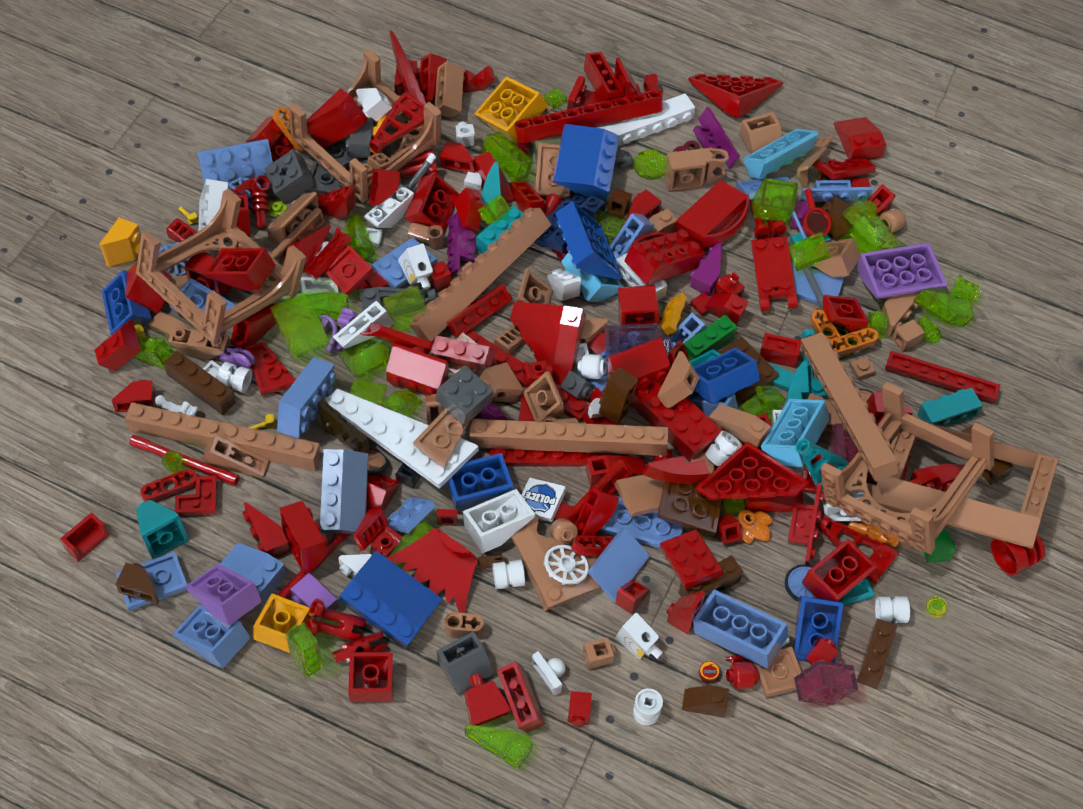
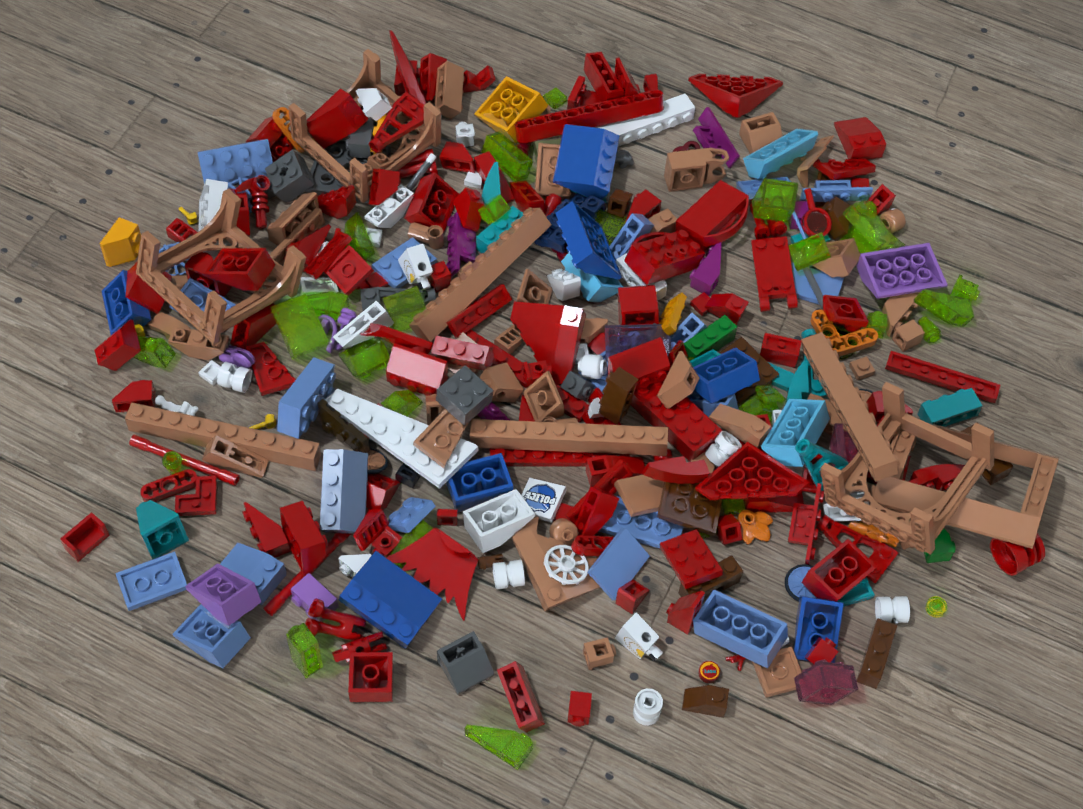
reddish brown slope [115,563,159,604] -> none
reddish brown brick [163,350,236,416] -> none
light orange slope [253,594,309,654] -> none
lime plant [268,201,287,217] -> none
clear neon green piece [348,380,386,406] -> none
nougat beam [444,612,484,639] -> none
red torso [464,673,511,729] -> none
white tile [532,651,565,696] -> none
clear neon green tile [633,149,666,180] -> none
red brick [714,272,745,298] -> none
red head [726,662,759,689] -> none

